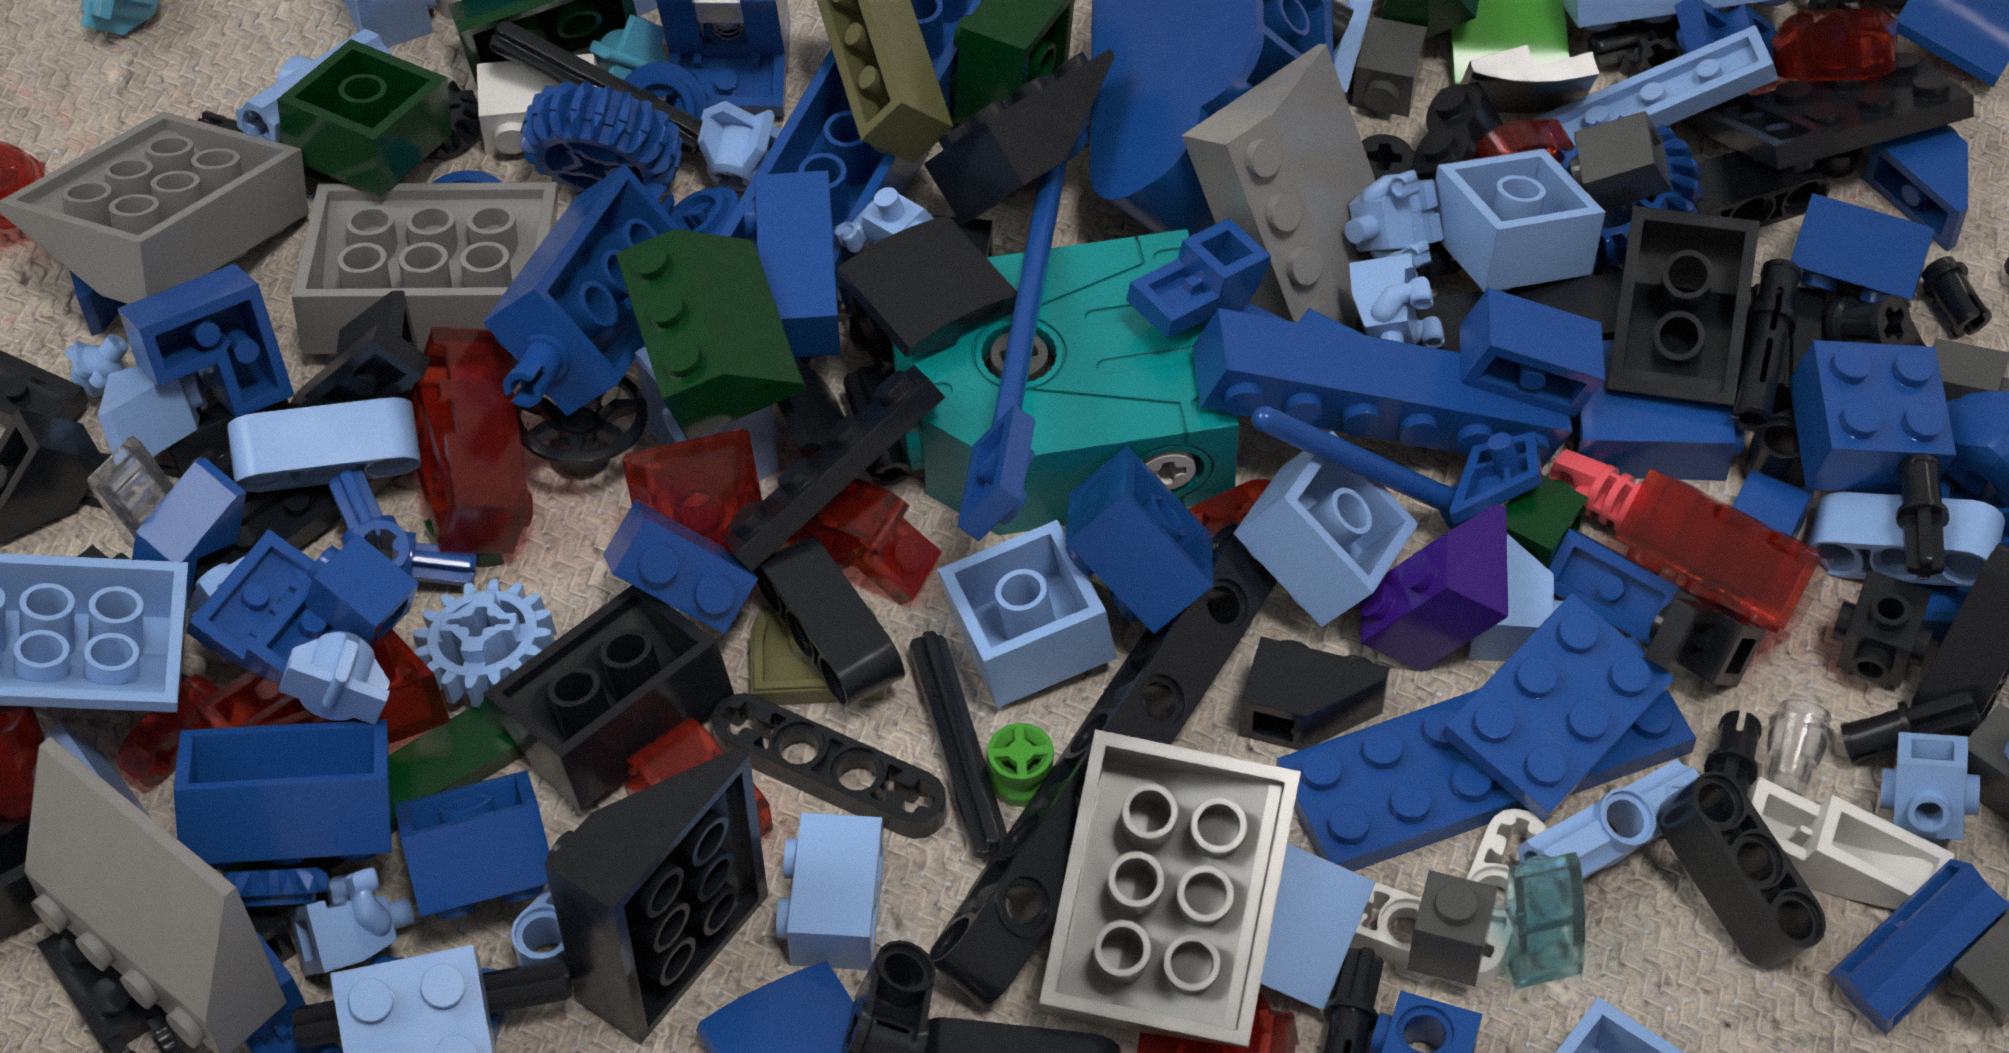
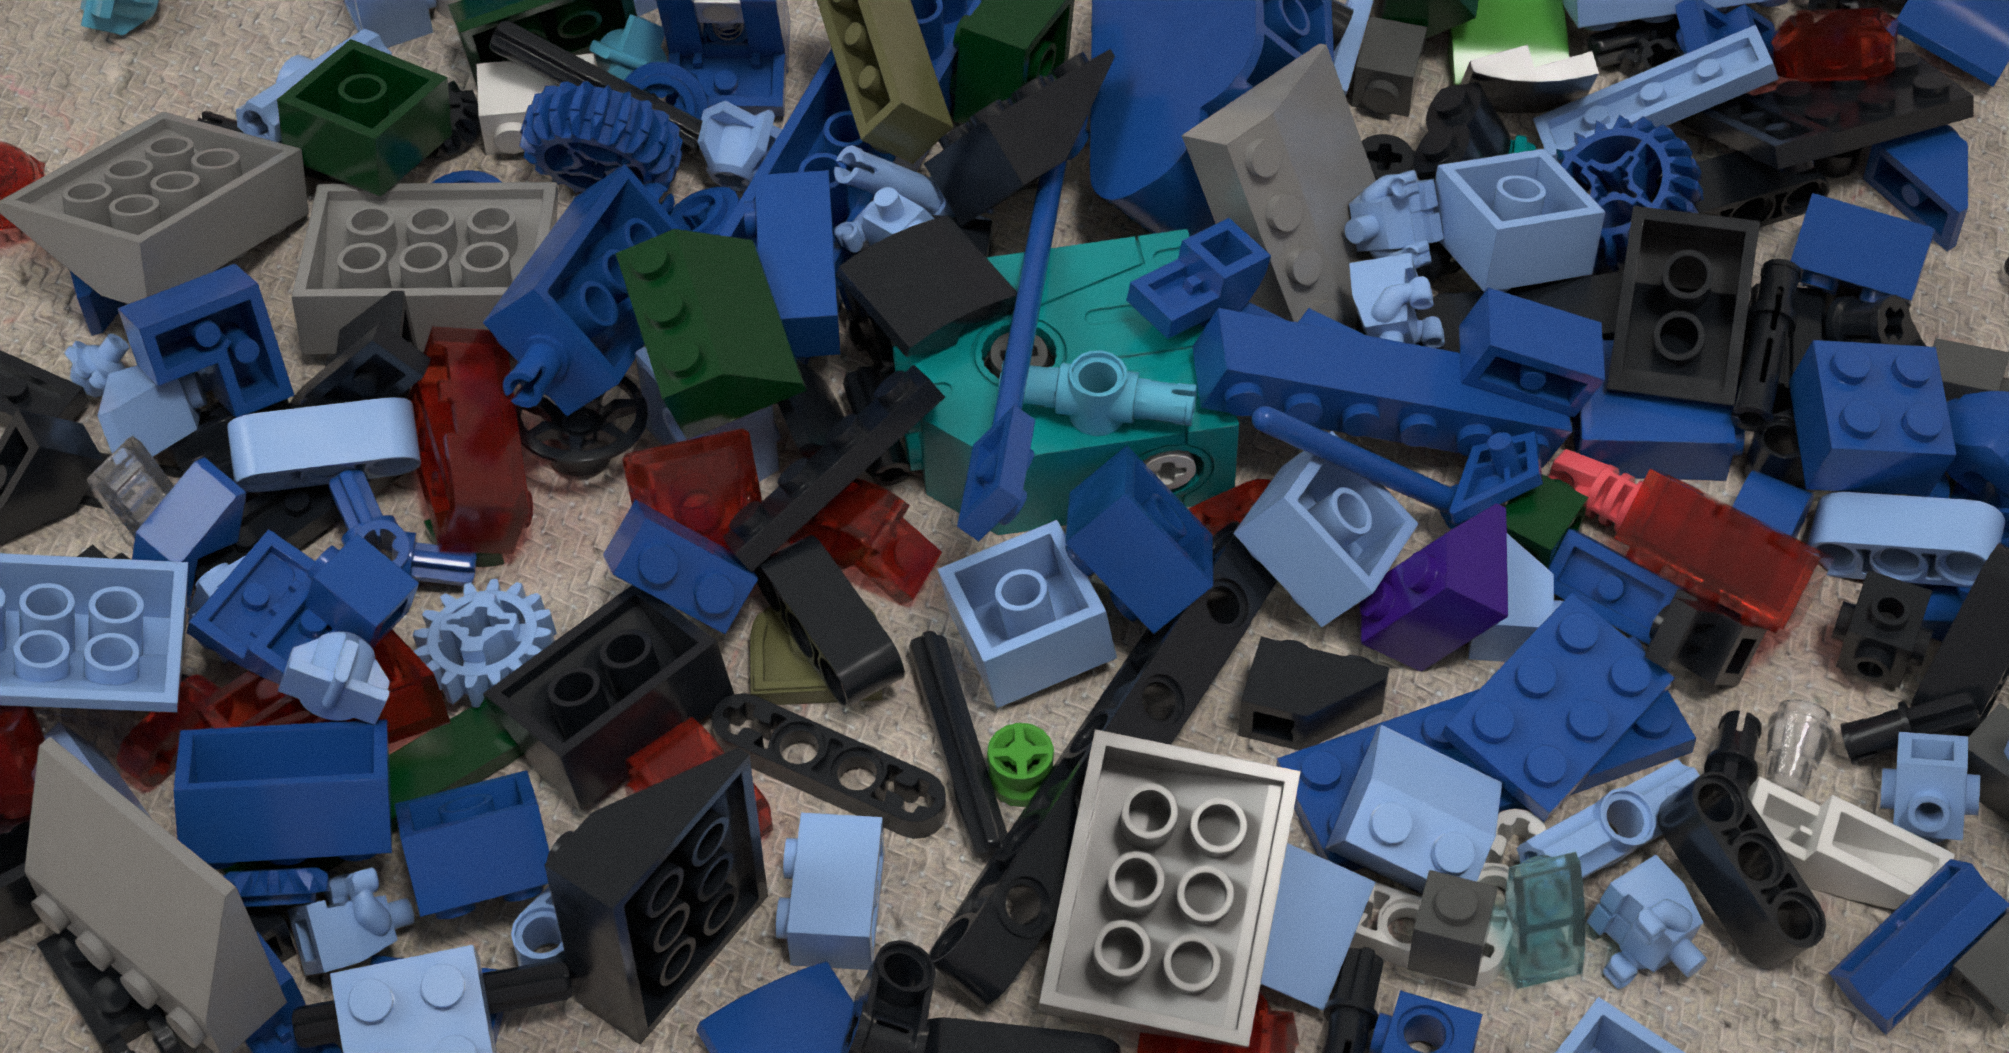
clear red beam [1475,119,1575,164] -> none
dark grey brick [1570,111,1672,211] -> none
black axle [1895,454,1950,580] -> none
black pin [1921,256,1992,337] -> none
none -> light blue pin [834,145,993,220]
none -> medium azure pin [998,350,1197,436]
none -> light blue slope [1325,725,1502,895]
none -> light blue piece [1587,855,1708,989]

